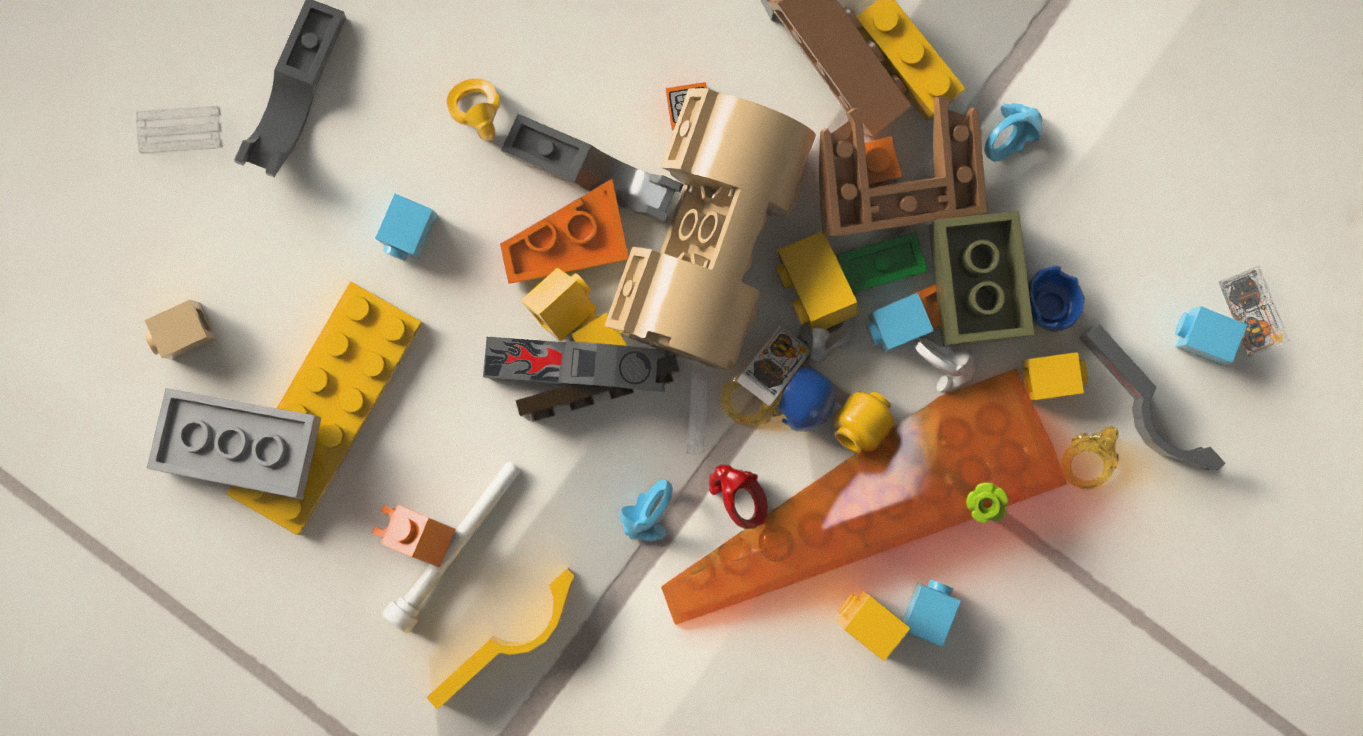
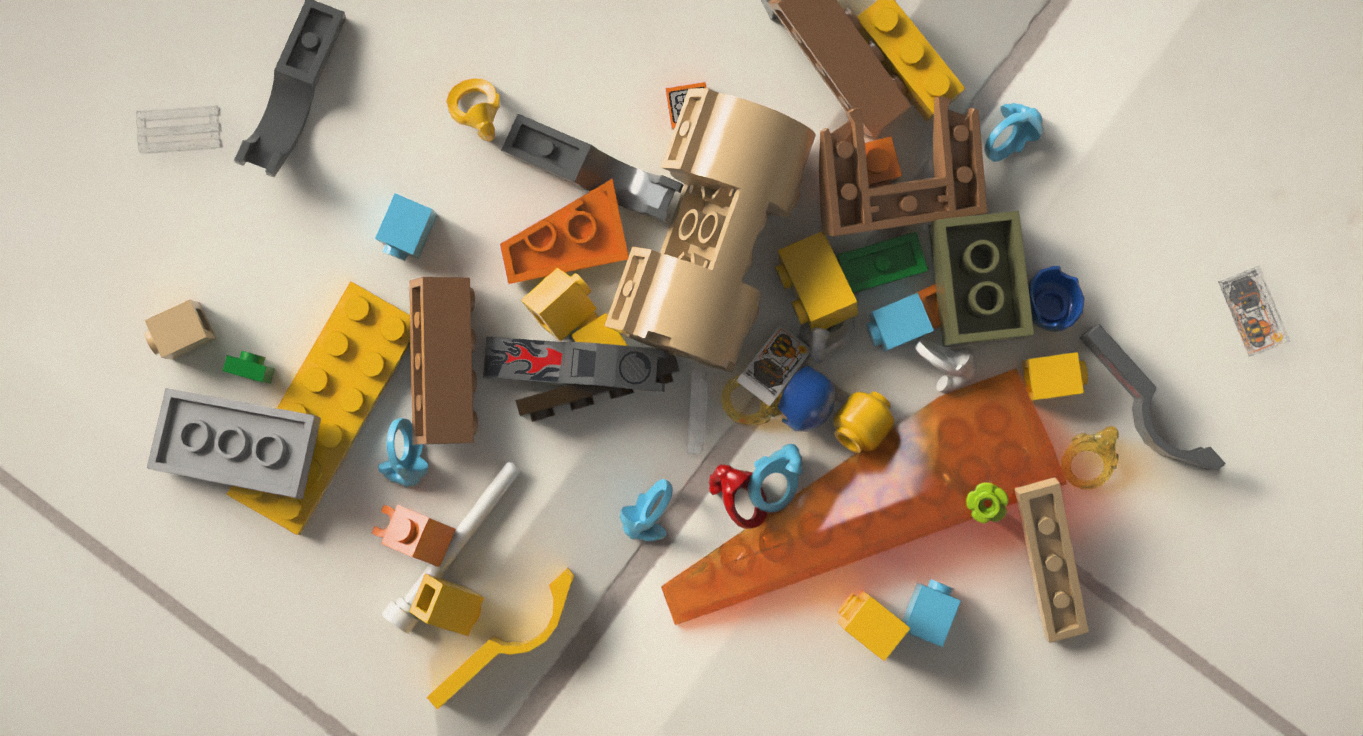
medium azure brick [1175,306,1247,365] -> none
none -> green plate [222,351,275,384]
none -> medium azure piece [378,418,428,488]
none -> medium nougat brick [409,277,478,445]
none -> yellow brick [409,573,484,636]
none -> medium azure piece [748,444,803,513]
none -> tan plate [1015,477,1089,643]

